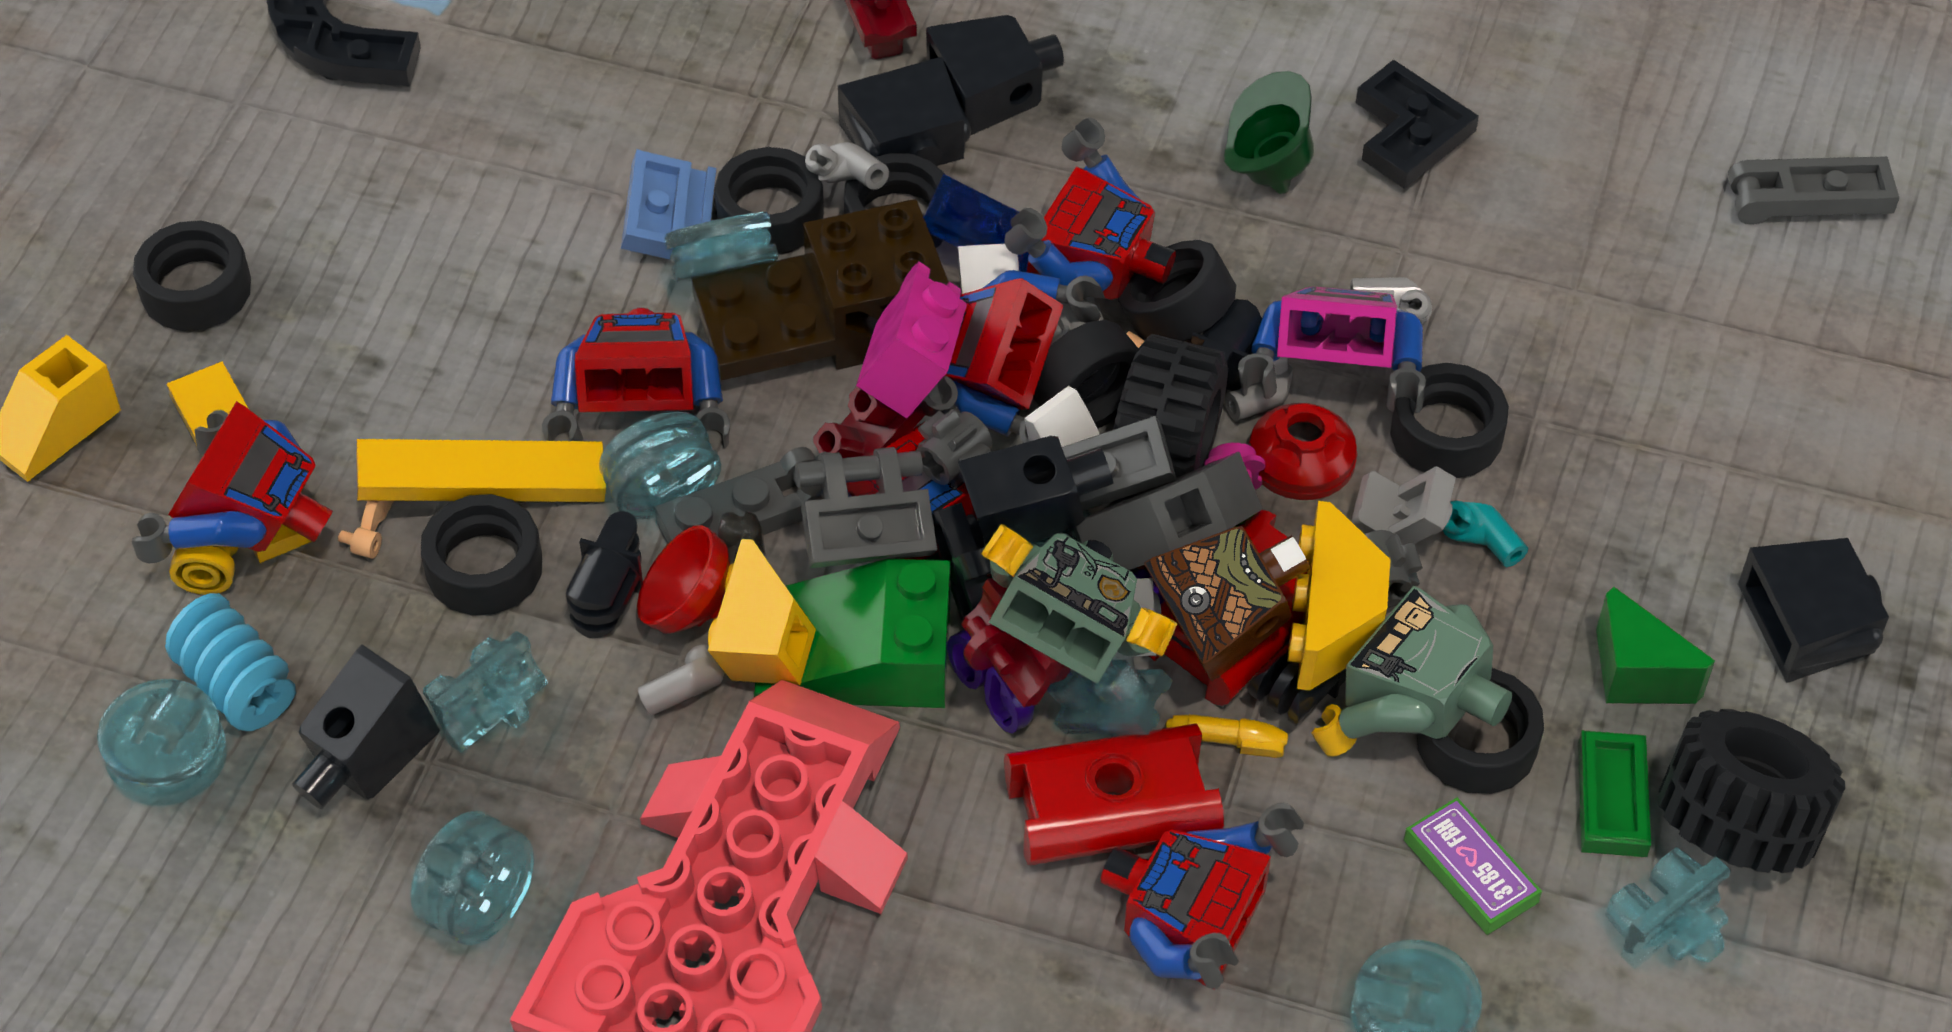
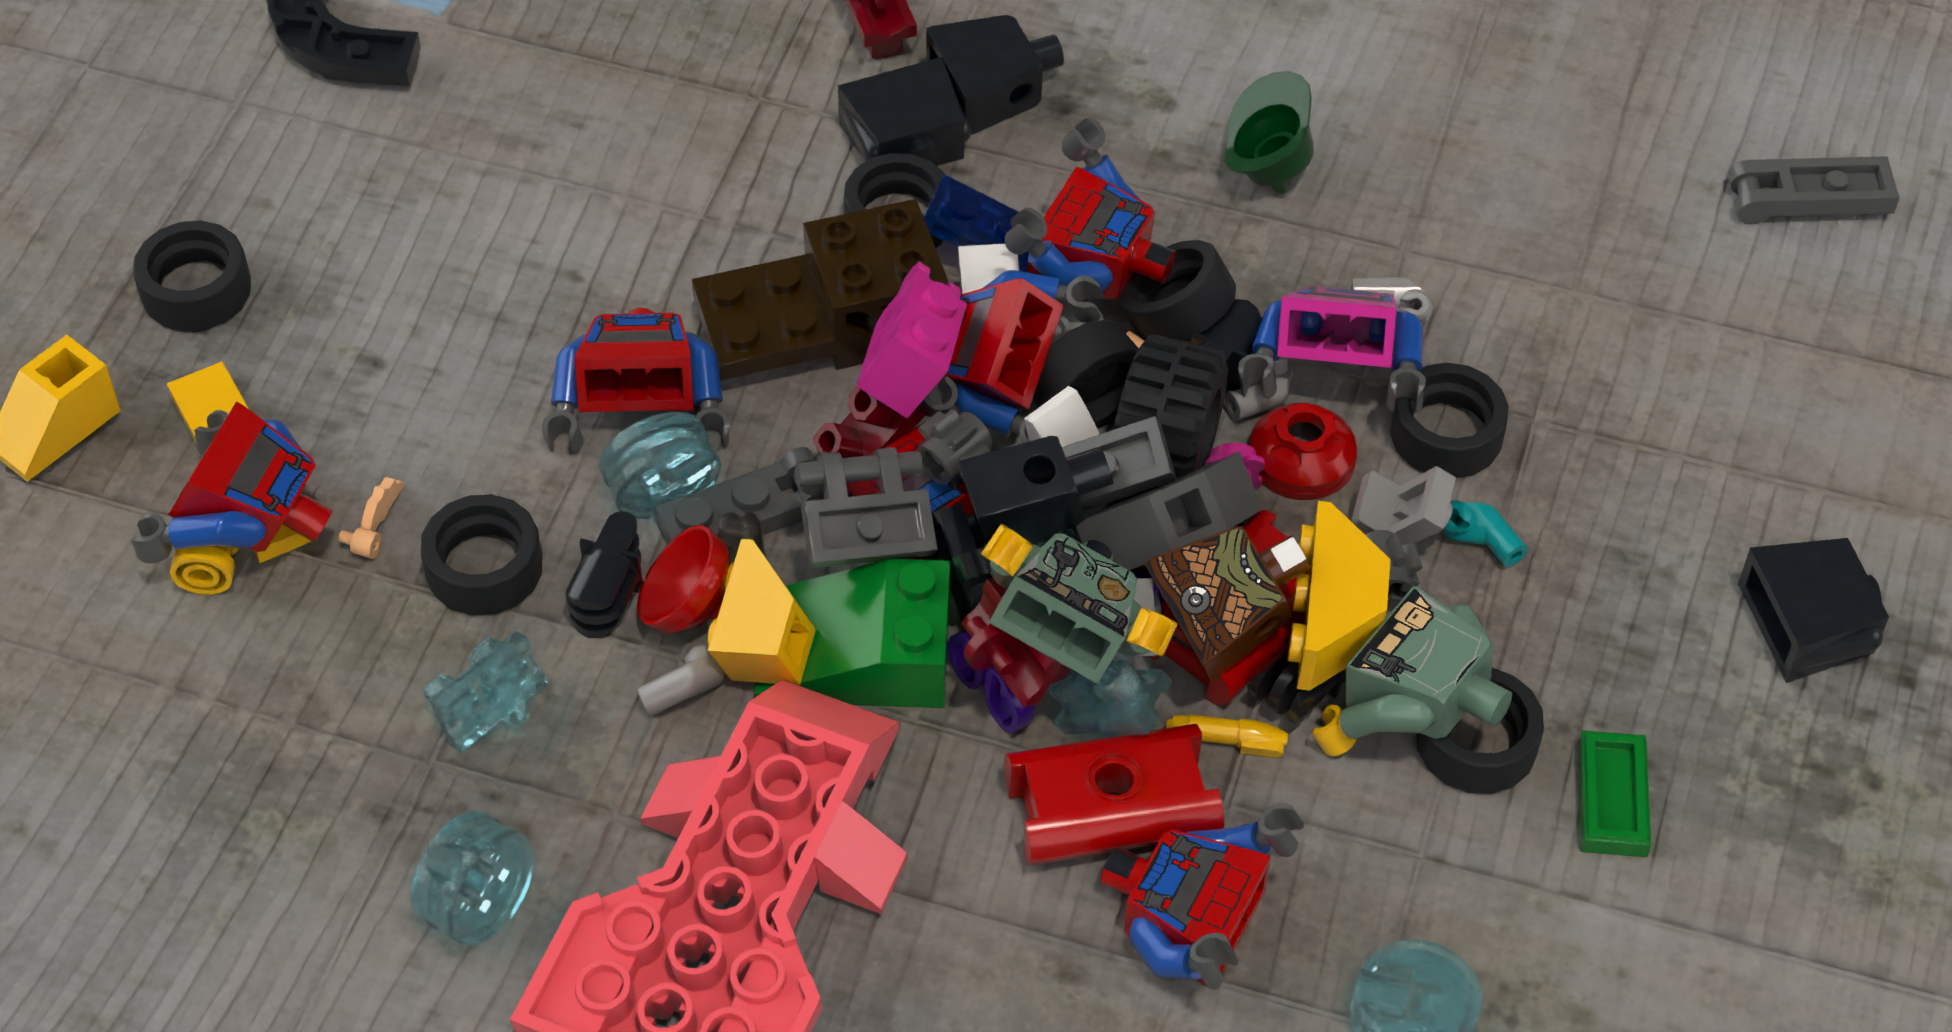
clear light blue head [97,679,227,806] -> none
medium azure piece [165,593,296,731] -> none
black torso [292,644,440,809] -> none
yellow tile [356,439,606,502] -> none
medium blue plate [621,149,716,267] -> none
clear light blue head [664,212,779,282] -> none
black tyre [714,147,824,255] -> none
light grey arm [805,142,889,190] -> none
black plate [1356,60,1479,189] -> none
tile [1404,797,1542,935] -> none
green slope [1596,587,1715,704] -> none
clear light blue hips [1605,847,1731,969] -> none
black tyre [1658,709,1845,873] -> none

